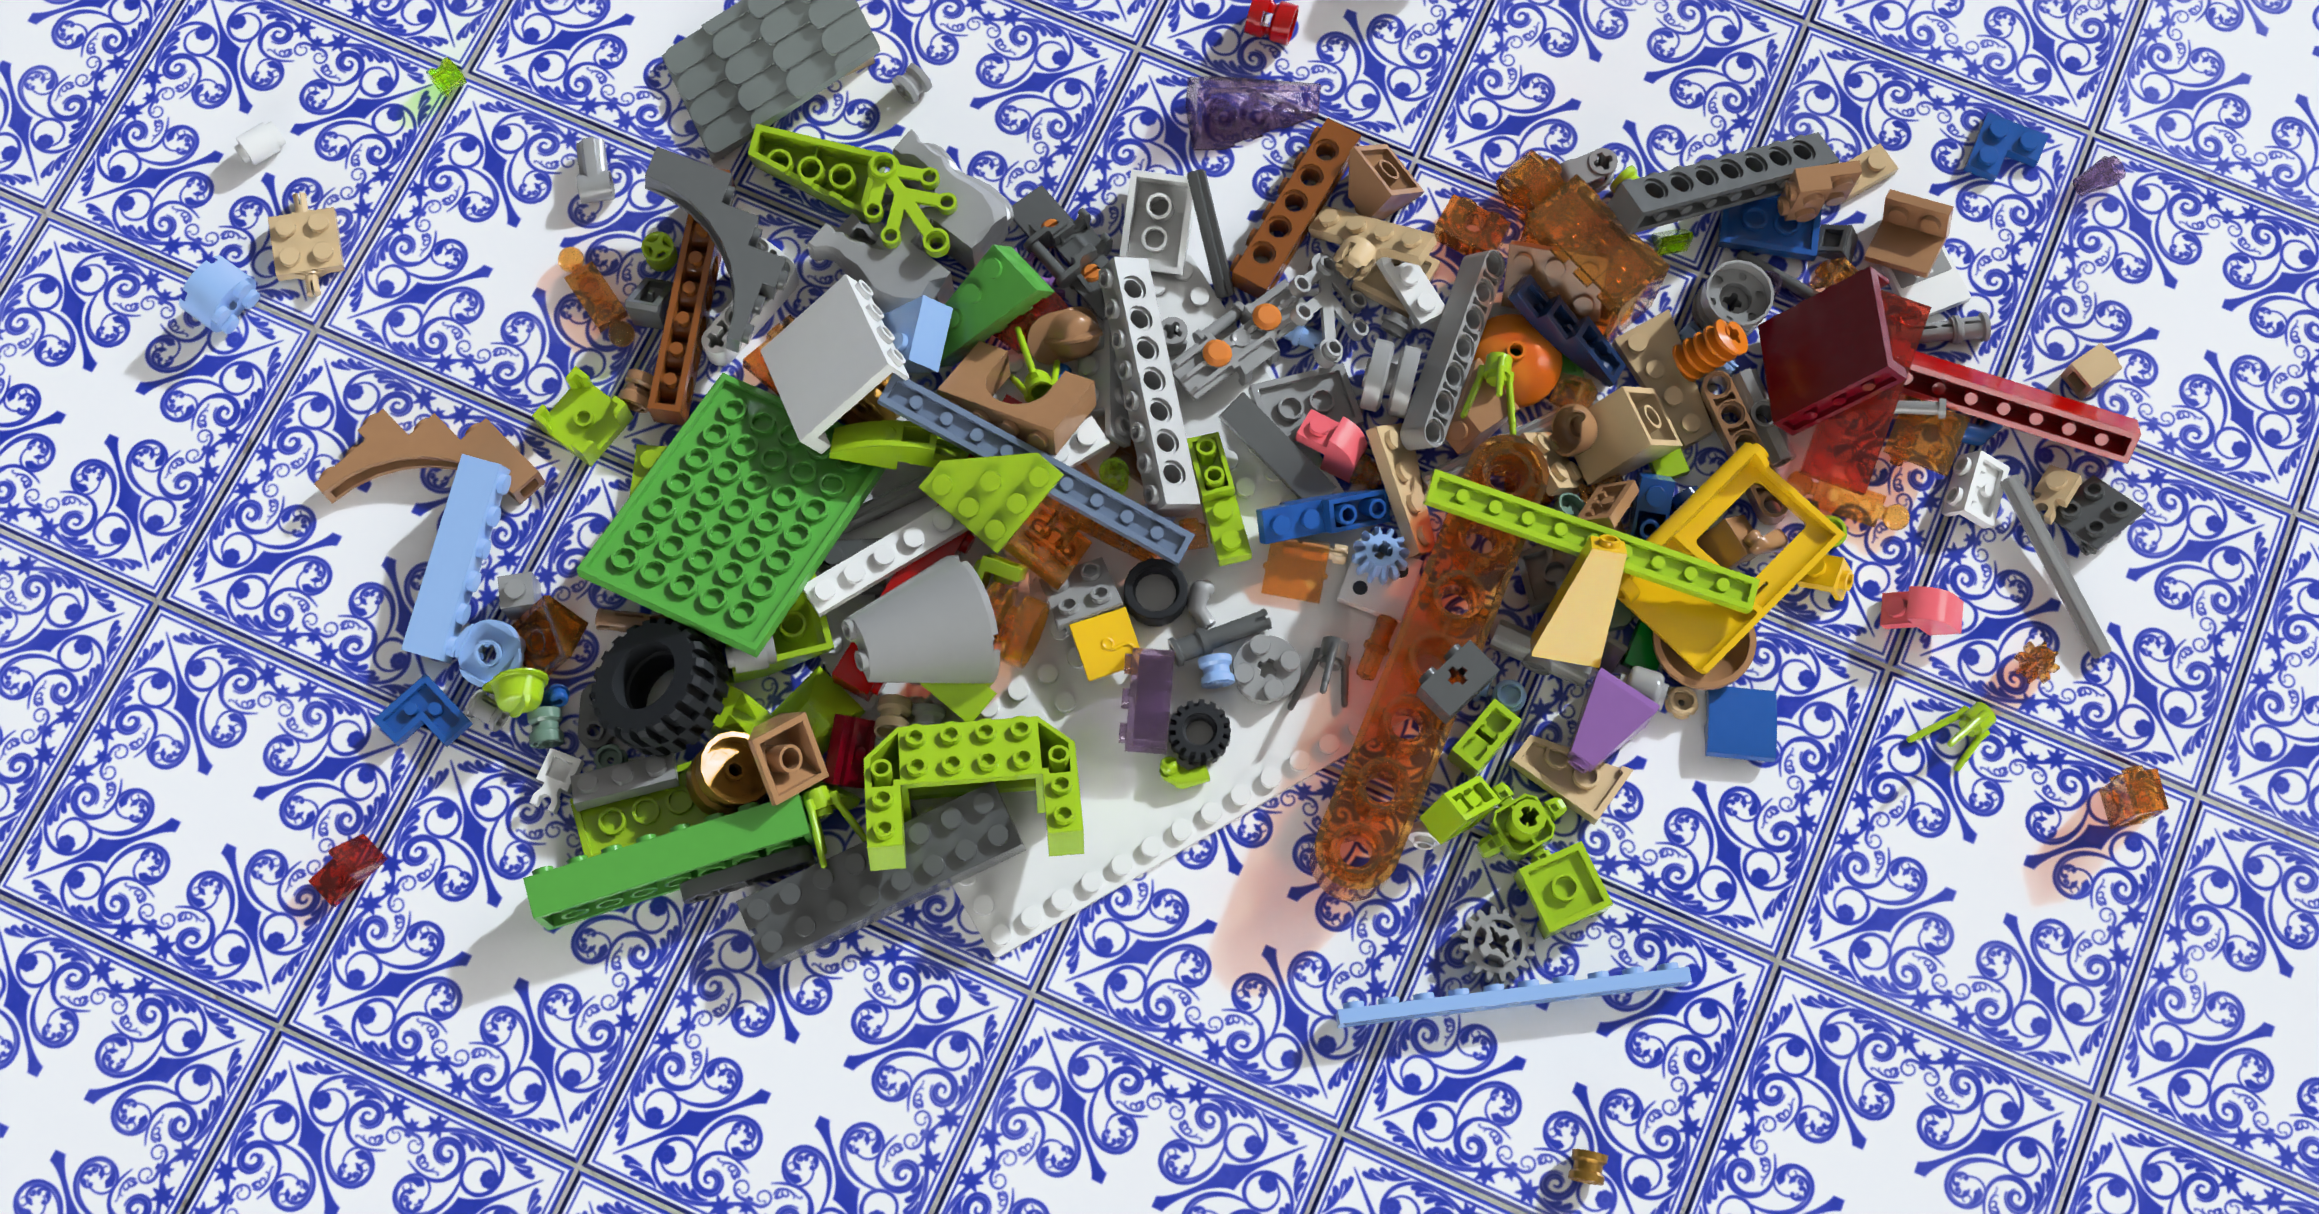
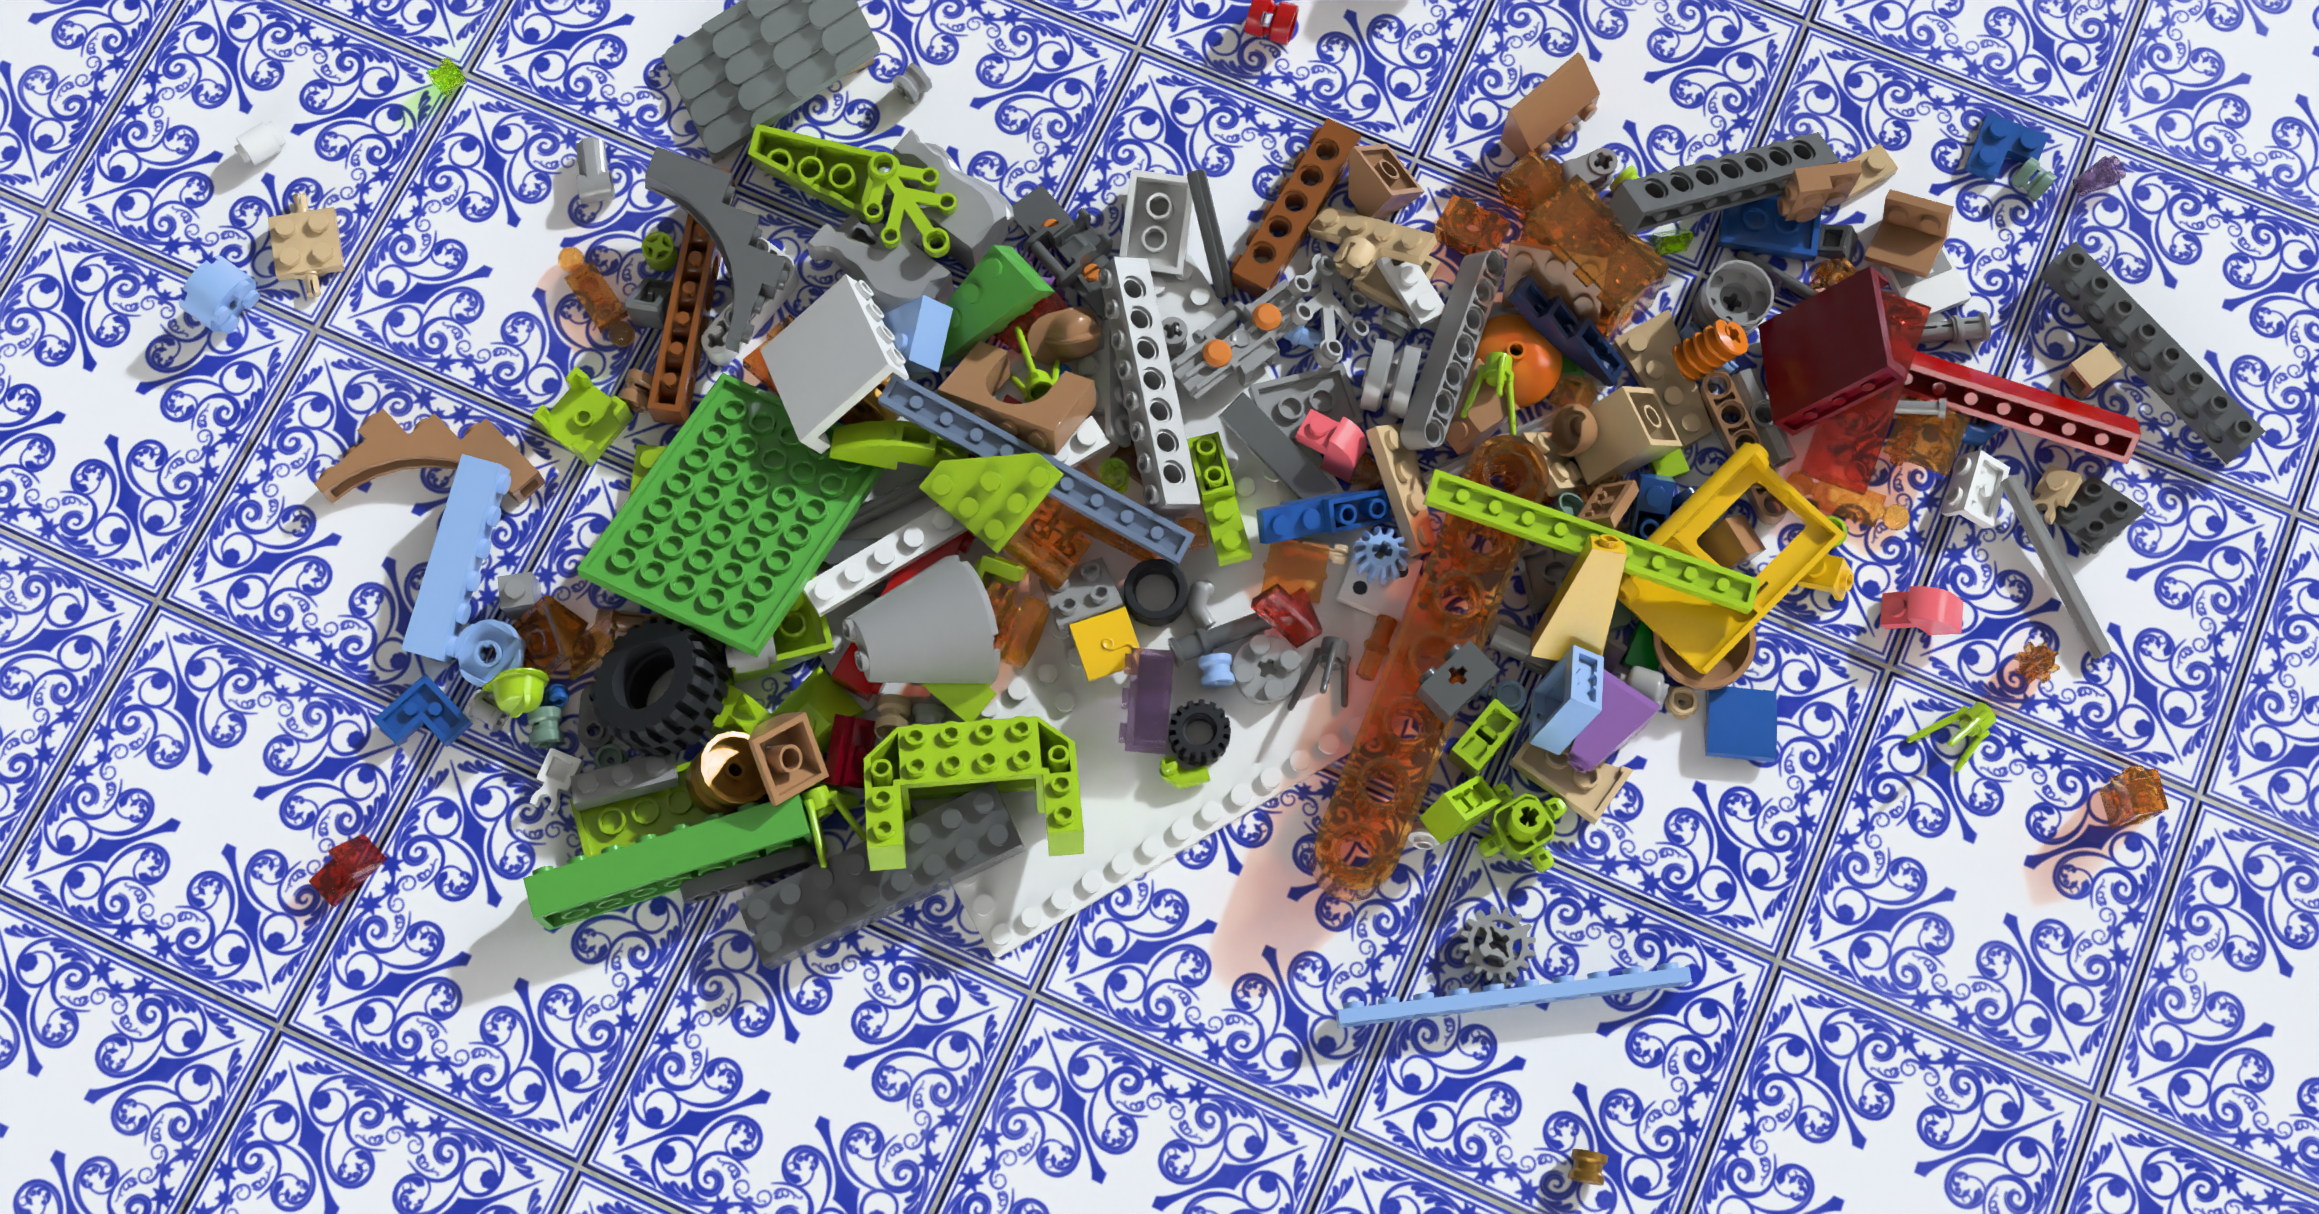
clear purple wedge [1186,76,1321,150] -> none
lime panel [1513,841,1613,940] -> none
medium nougat arm [1743,528,1788,555] -> none
none -> clear orange piece [569,608,618,681]
none -> clear red slope [1251,583,1323,648]
none -> medium nougat slope [1500,52,1600,166]
none -> light blue window [1529,645,1604,755]
none -> sand green wheel [2010,157,2057,202]
none -> dark grey brick [2040,241,2266,464]

